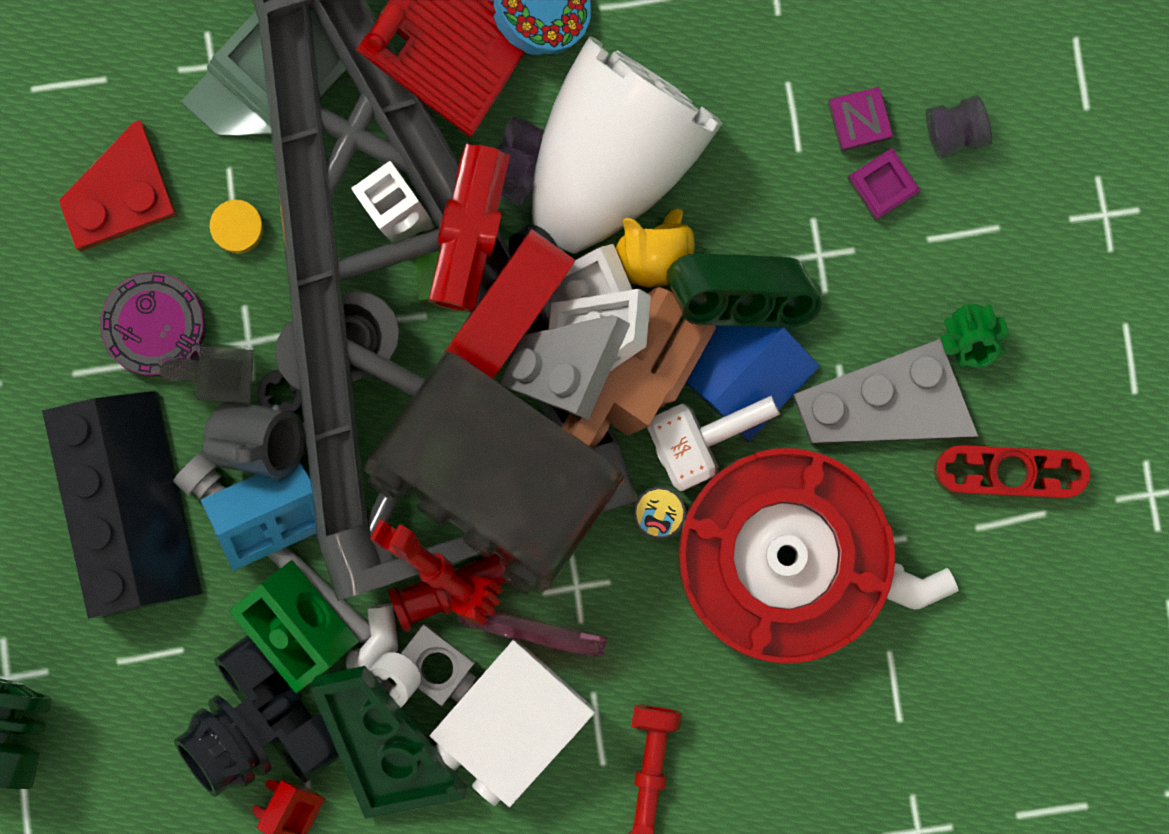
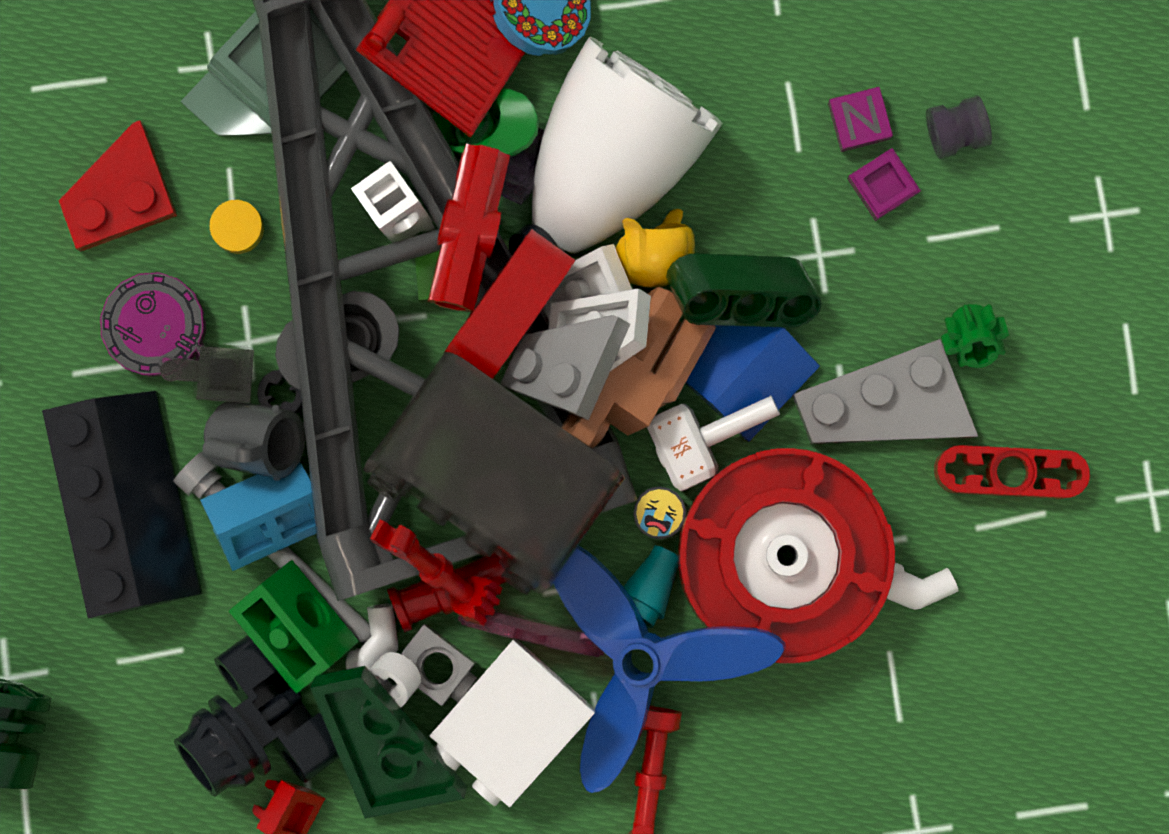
none -> green cap [433,88,539,159]
none -> blue piece [548,543,786,793]
none -> teal cone [623,545,679,628]

